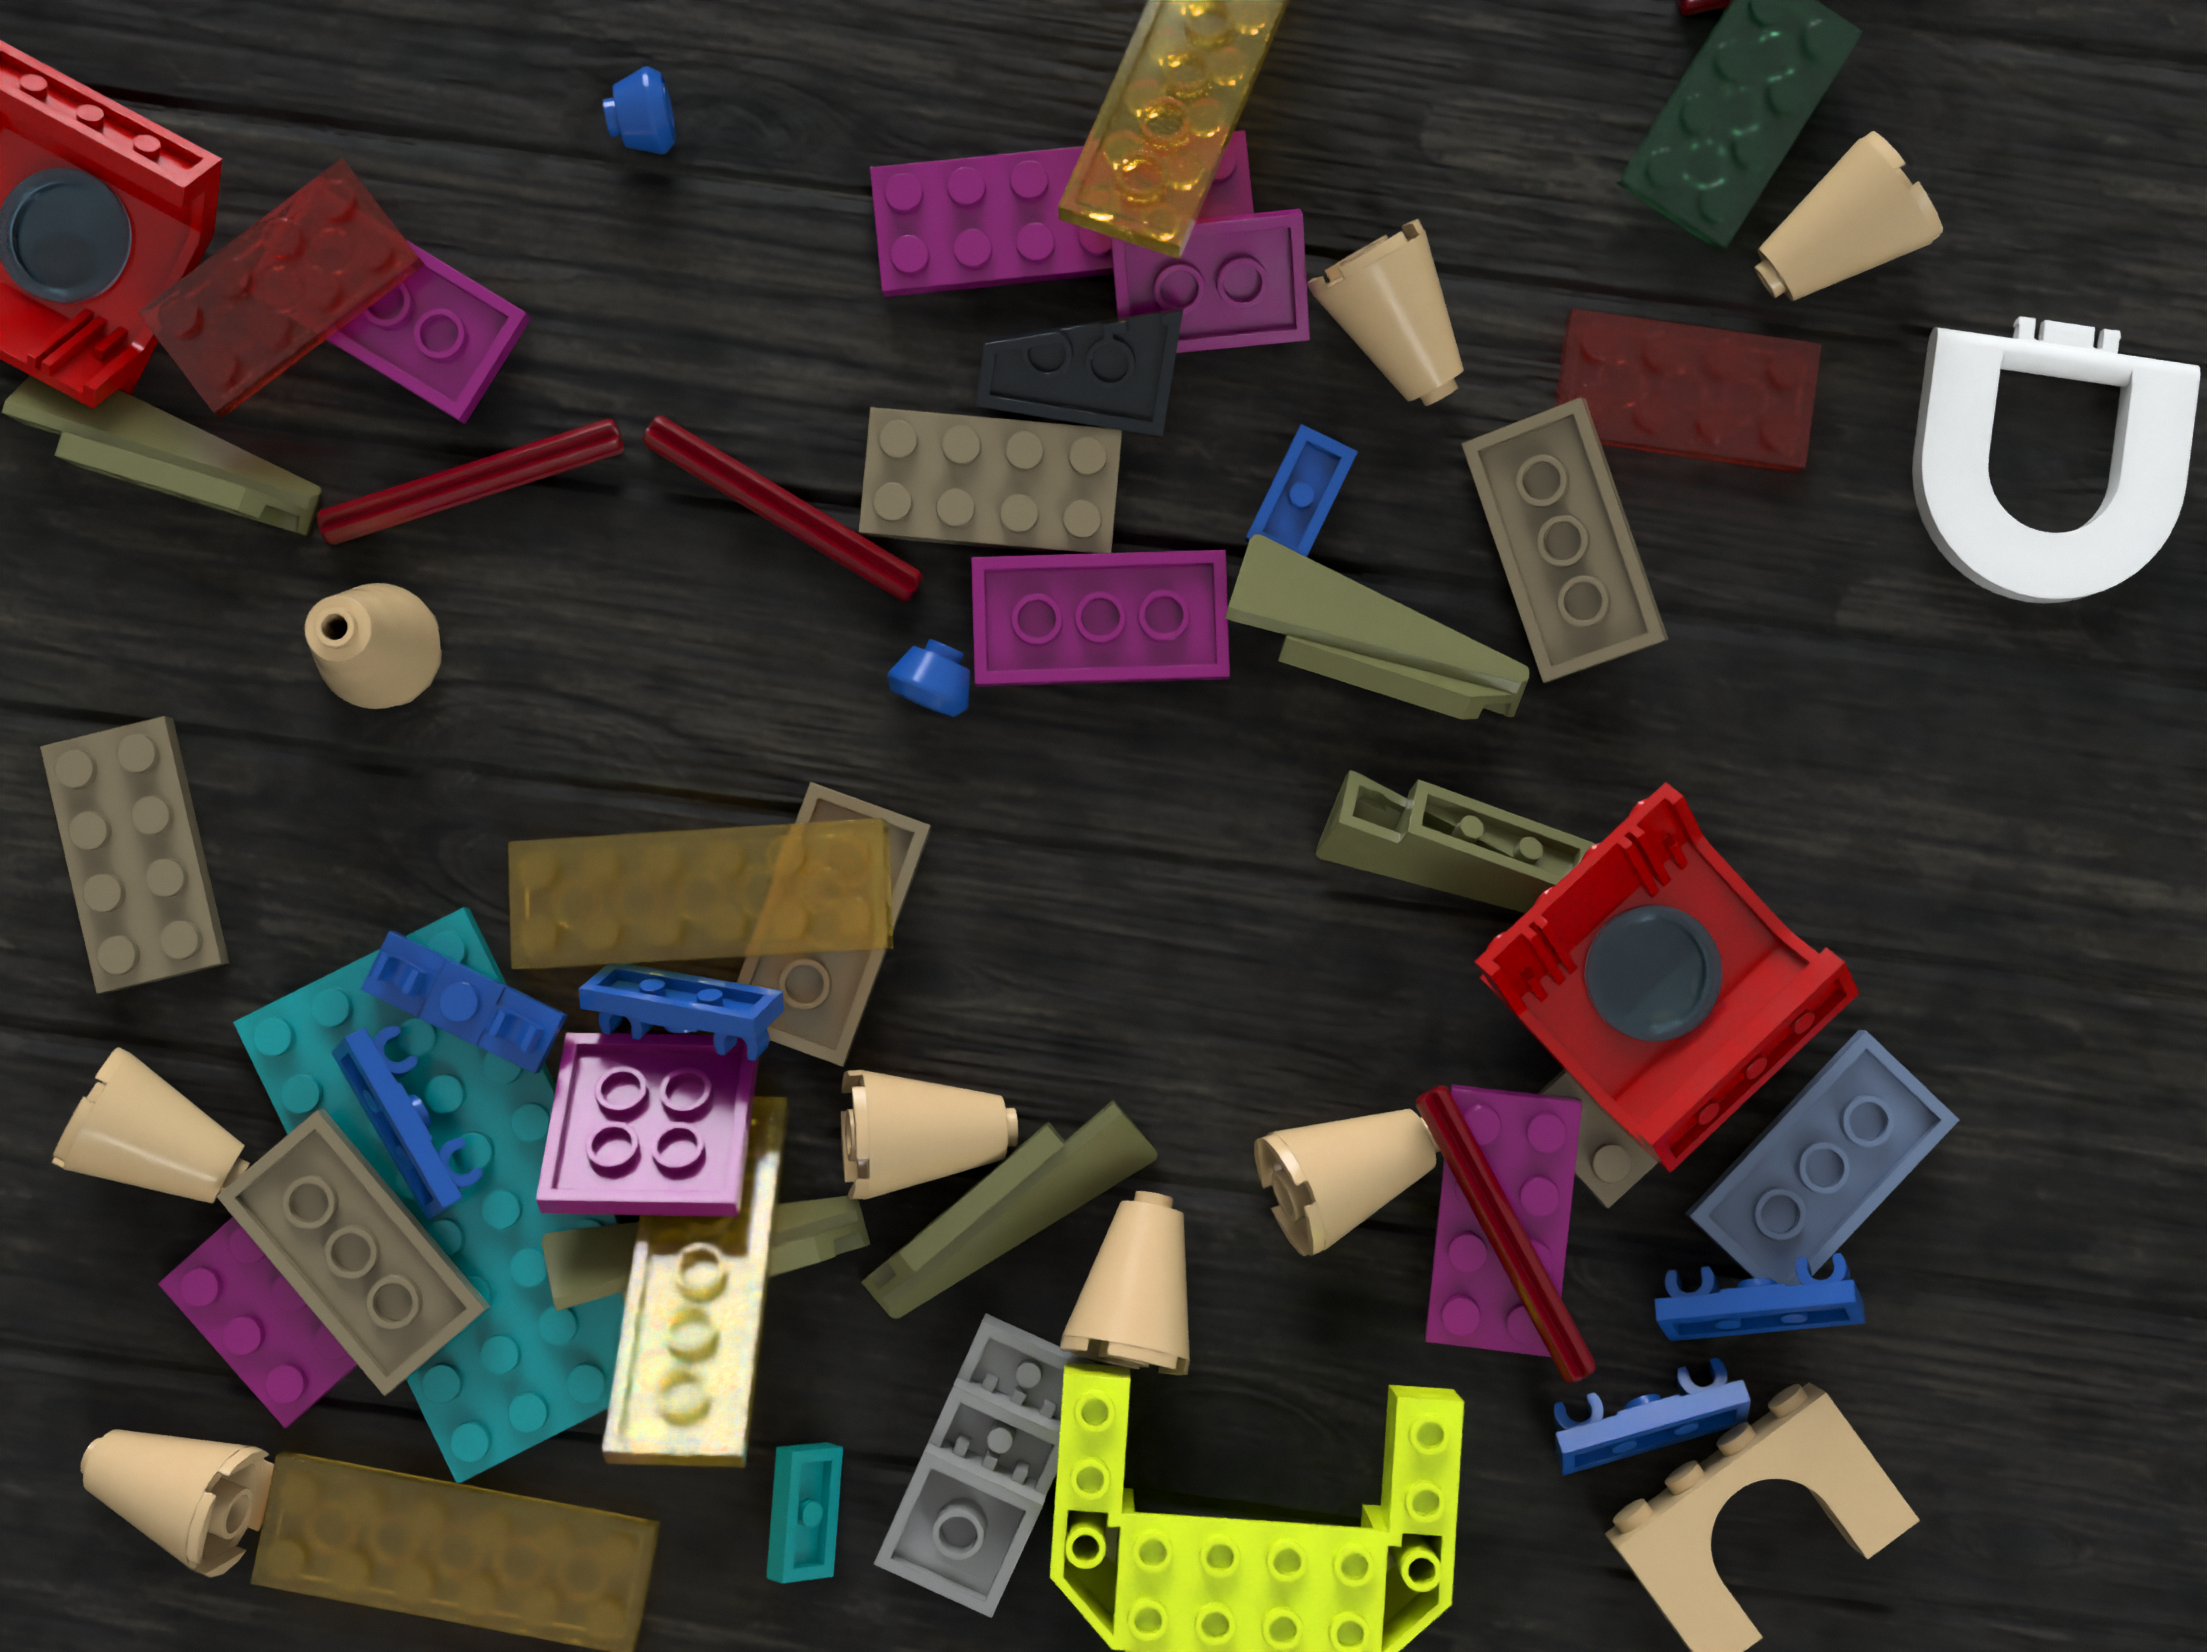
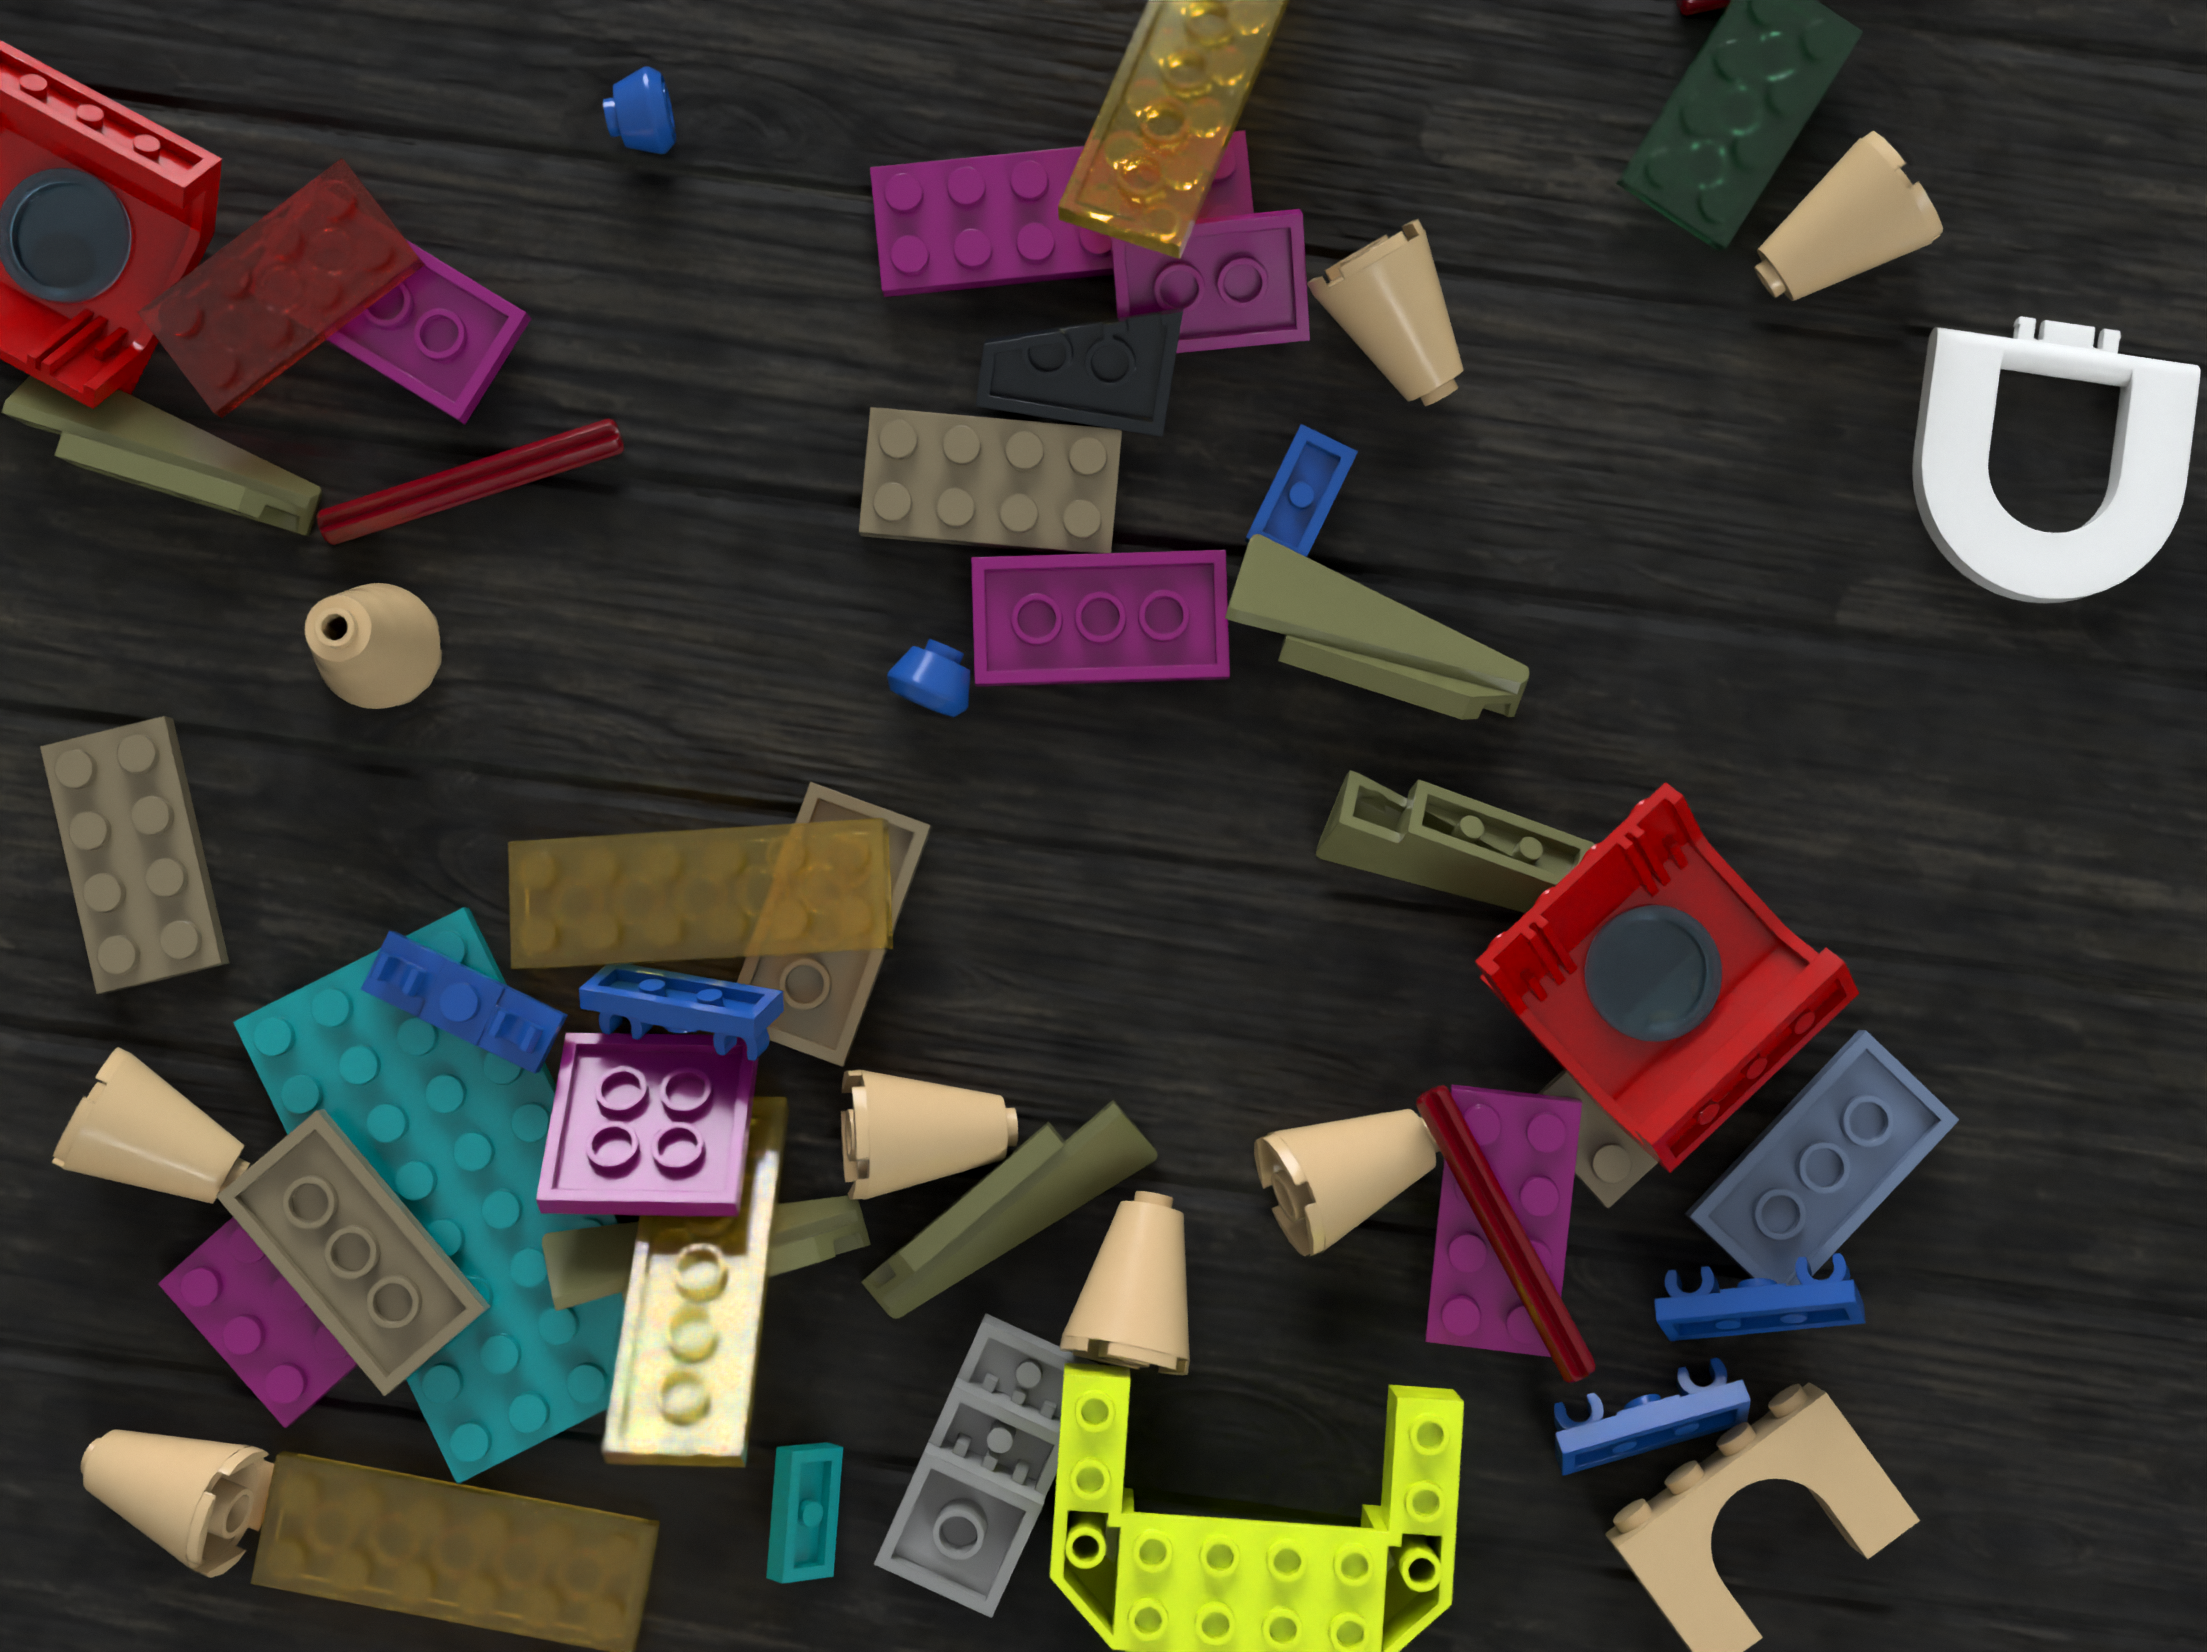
blue plate [331,1026,483,1220] -> none
dark red axle [643,416,923,602] -> none
dark tan plate [1462,397,1668,683] -> none
clear red plate [1555,309,1822,472] -> none

